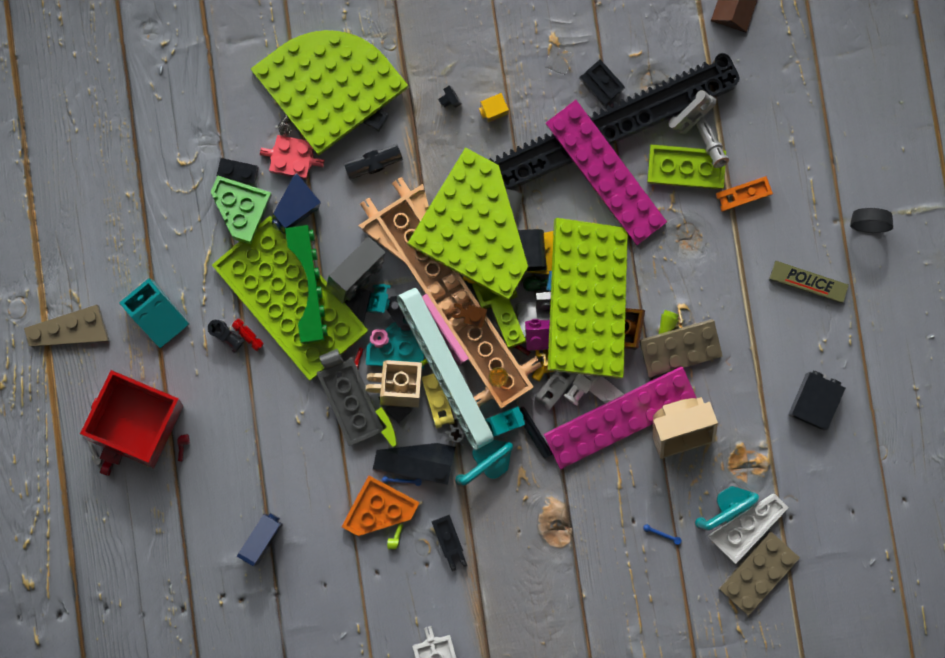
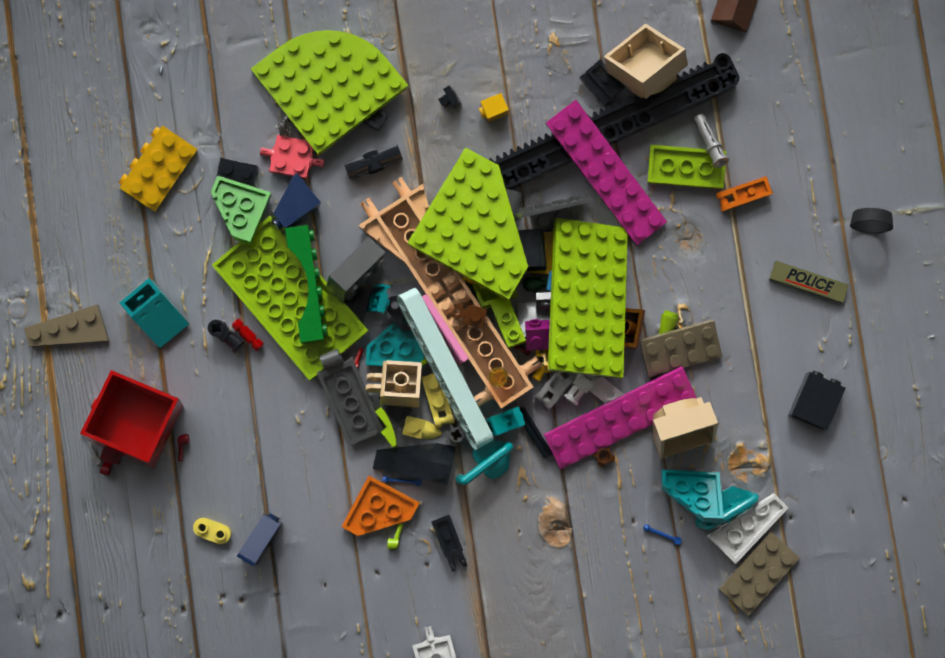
bright pink plate [370,329,389,348] -> none
light grey plate [669,90,716,134] -> none
none -> yellow bracket [118,125,197,212]
none -> light yellow plate [193,518,232,544]
none -> light yellow plate [402,416,442,439]
none -> dark grey bracket [513,195,594,231]
none -> reddish brown plate [593,446,615,467]
none -> tan container [604,24,688,99]
none -> teal plate [661,470,724,523]

